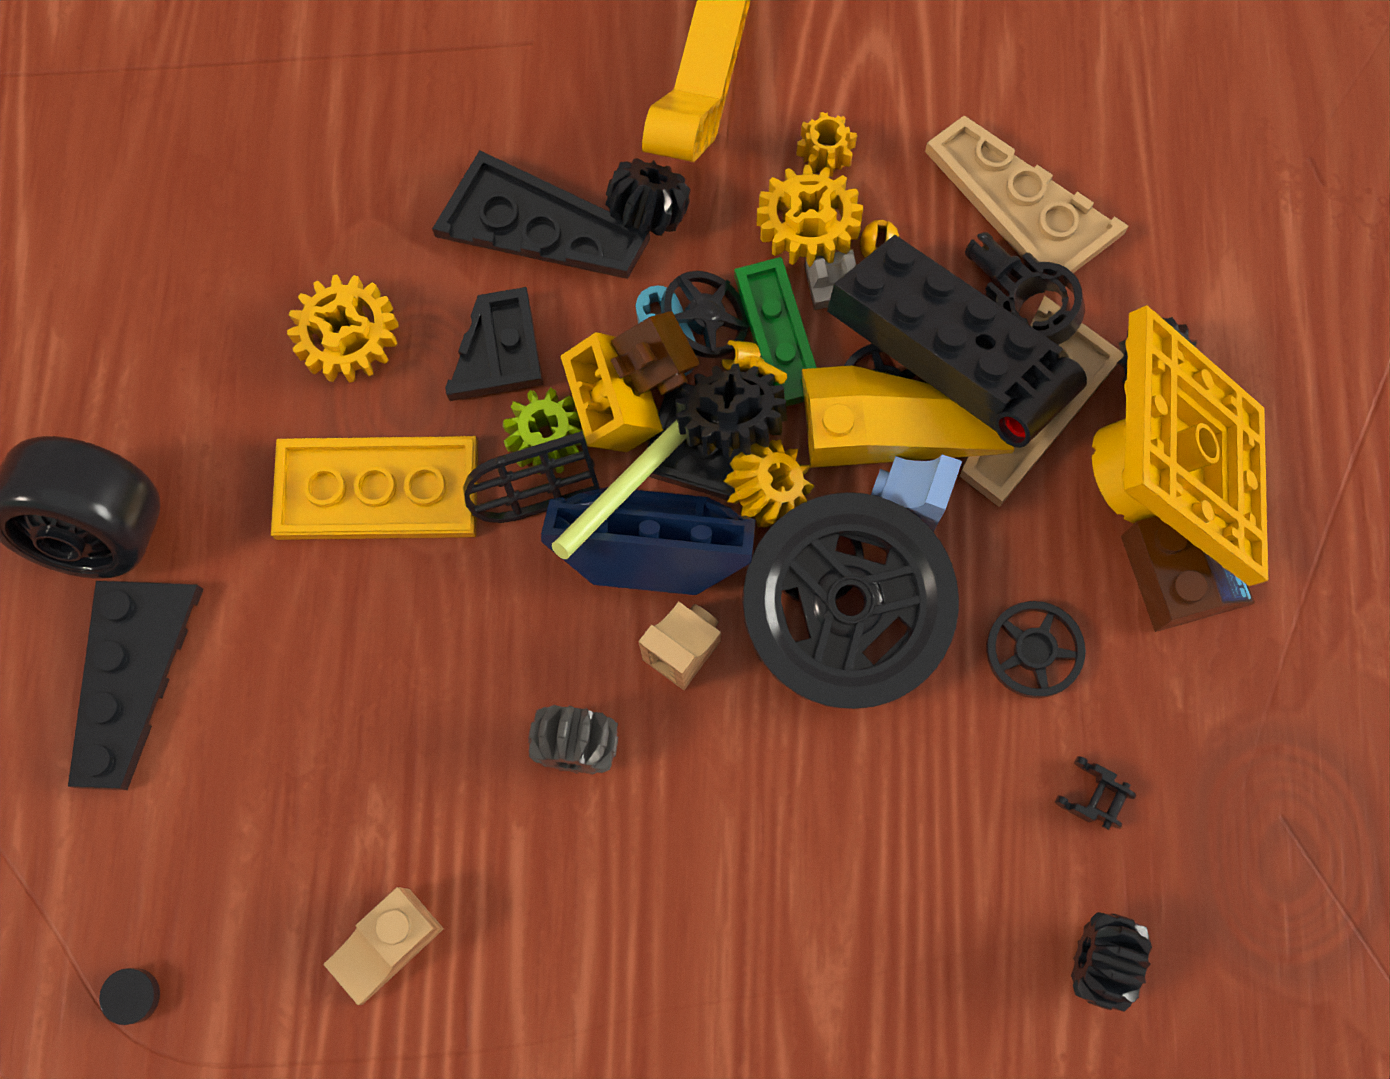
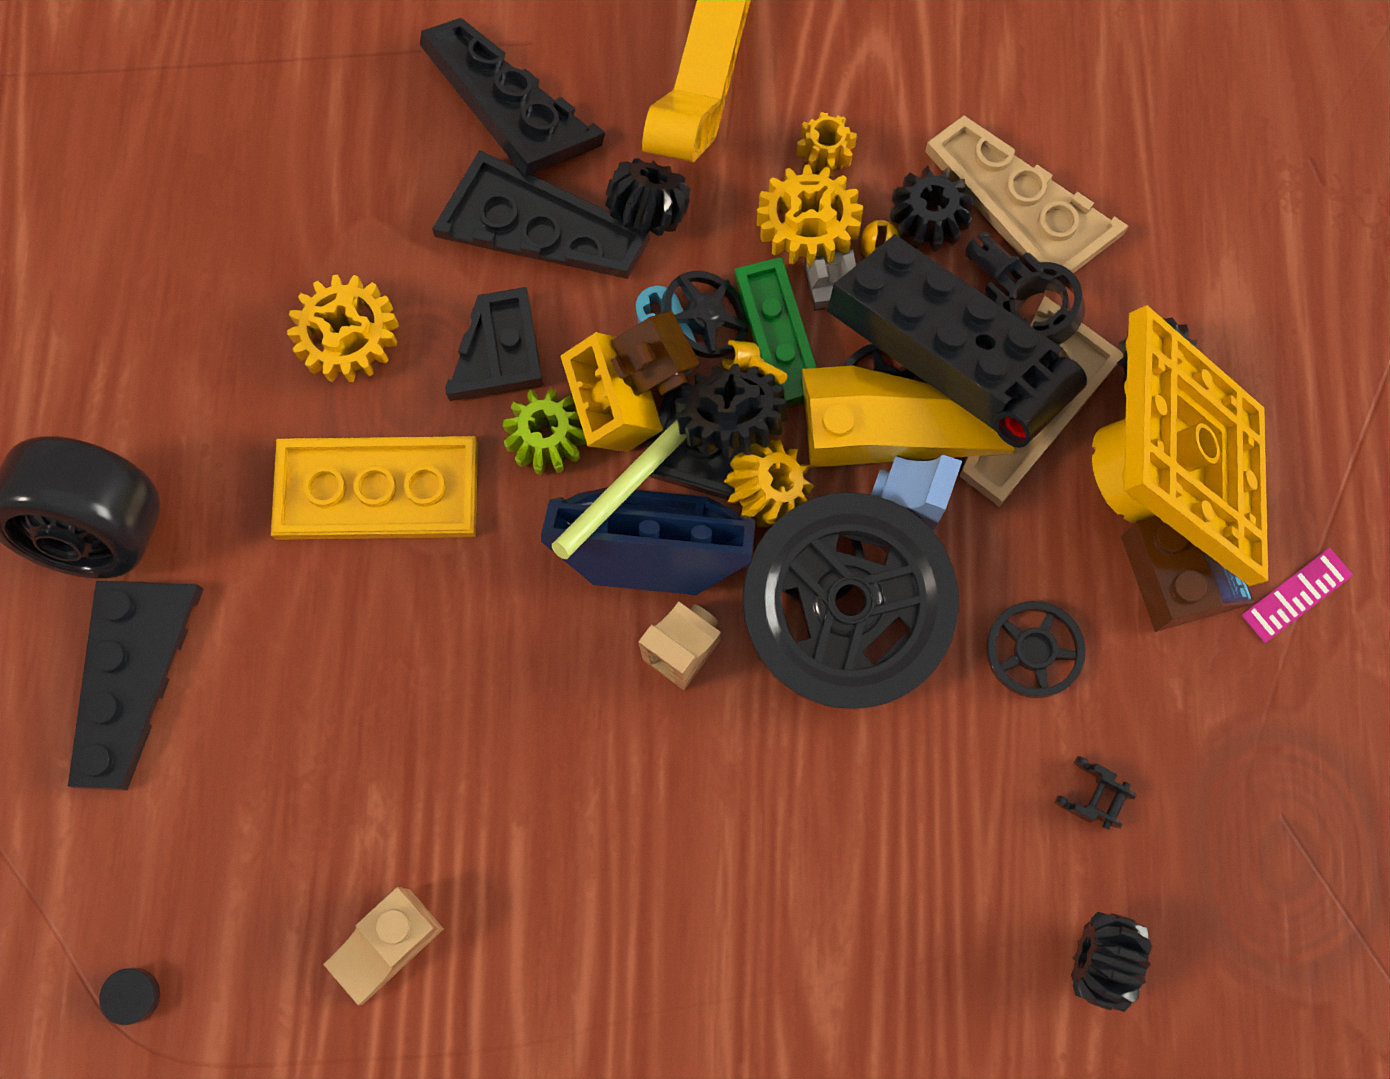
black window [463,431,600,523] -> none
dark grey gear [528,705,619,775] -> none
none -> black wing [420,18,606,177]
none -> black gear [890,165,974,253]
none -> dark pink sticker [1241,548,1353,643]

